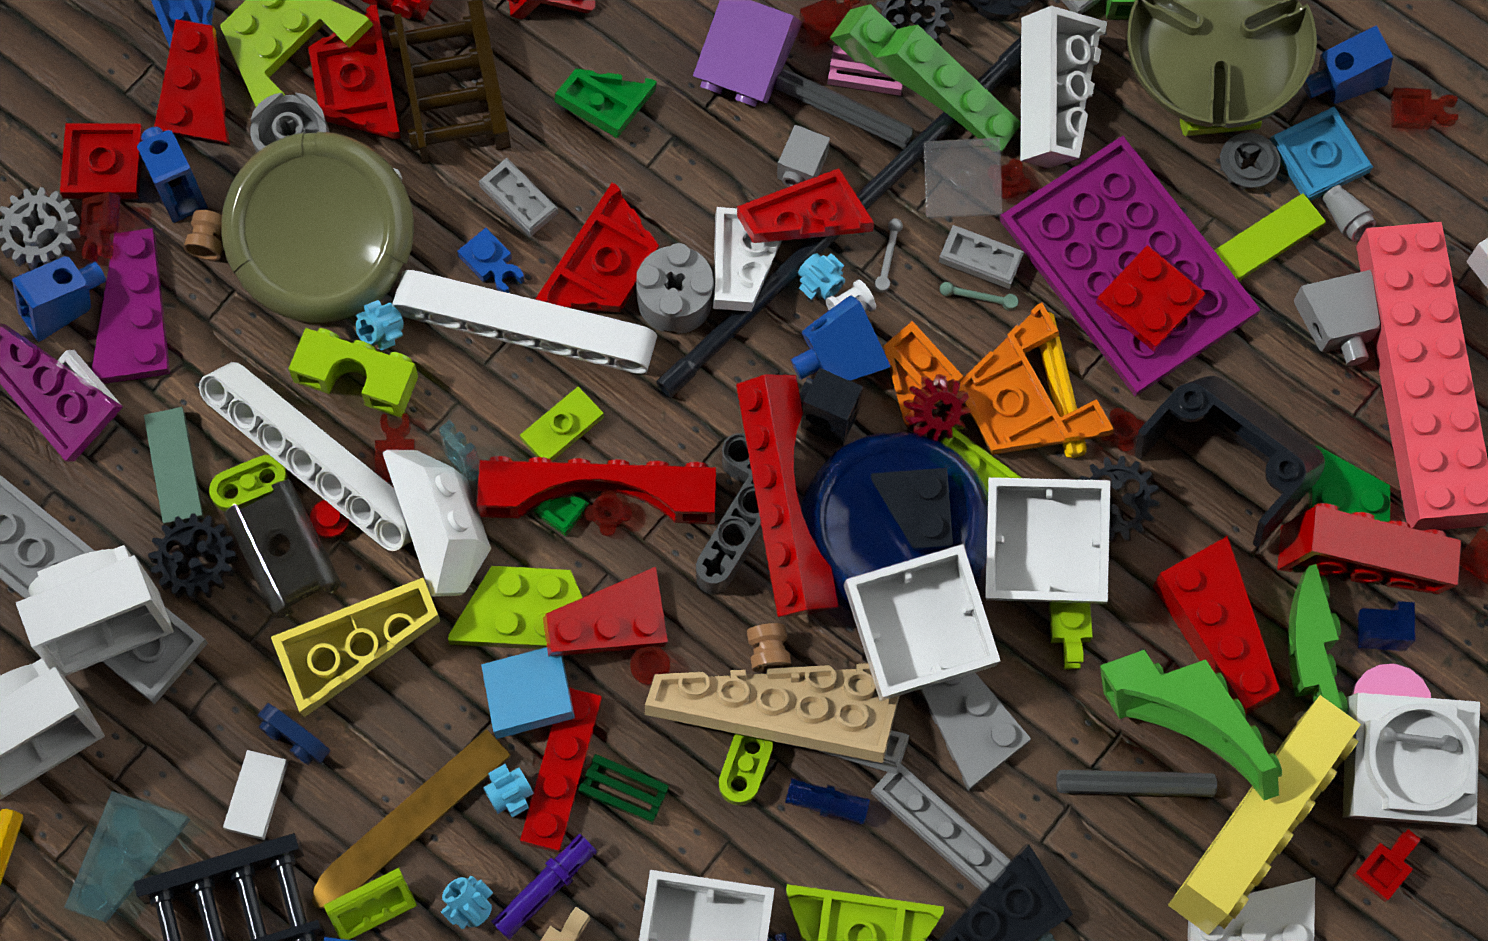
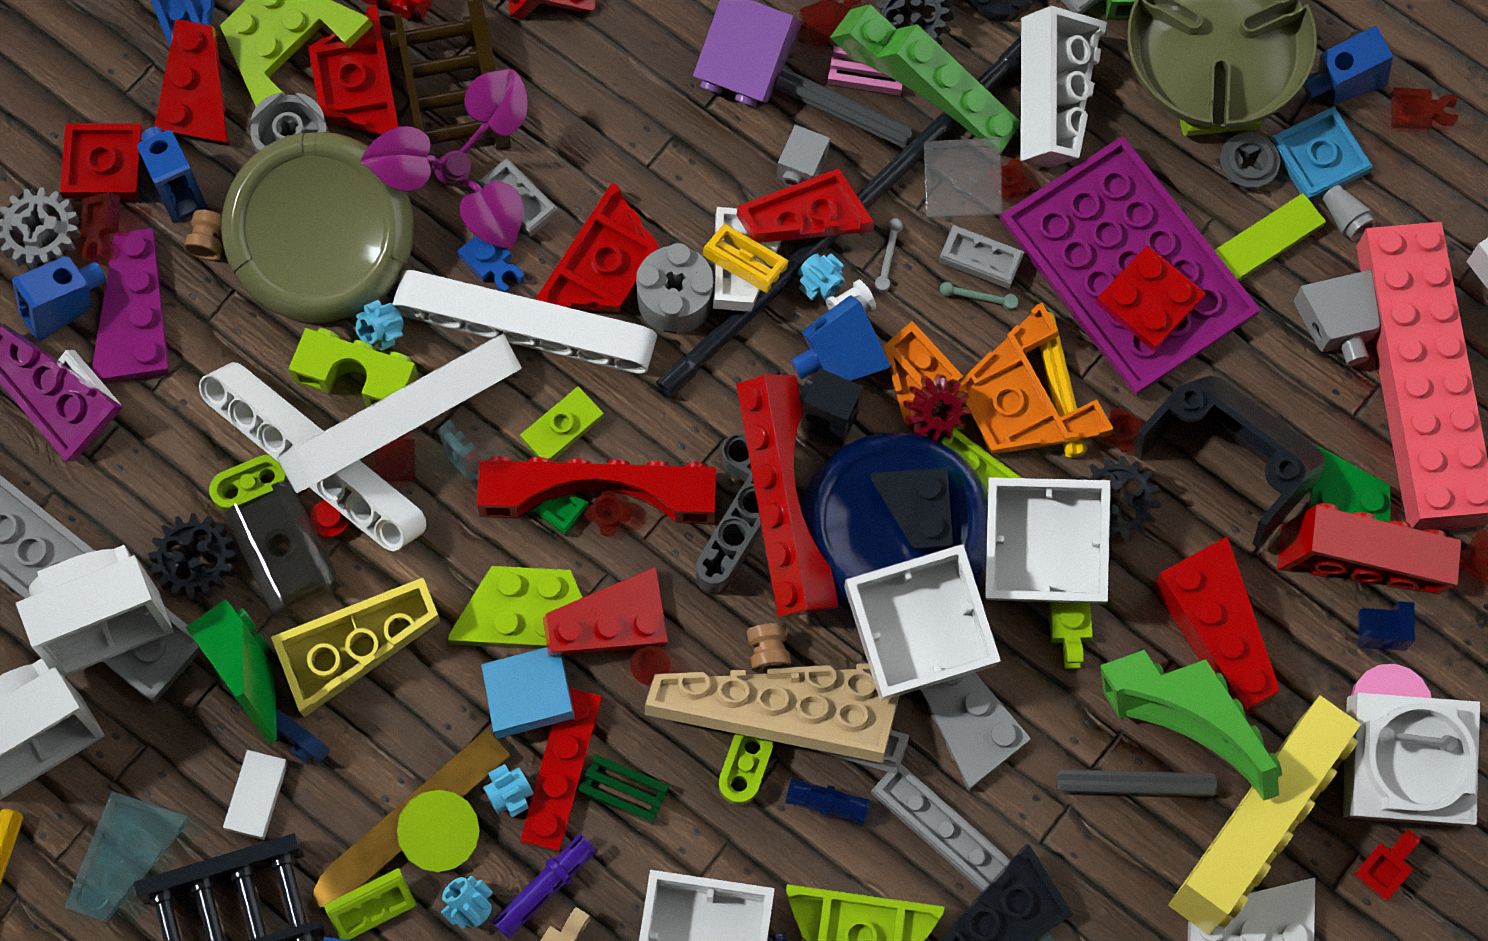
sand green tile [144,407,204,527] -> none
white wedge [383,450,491,597] -> none
green wing [554,68,657,138] -> none
bright green slope [1288,564,1348,714] -> none
none -> green slope [185,599,277,745]
none -> white beam [277,334,522,493]
none -> magenta plant [360,68,528,249]
none -> lime tile [397,789,480,872]
none -> yellow tile [702,223,789,293]

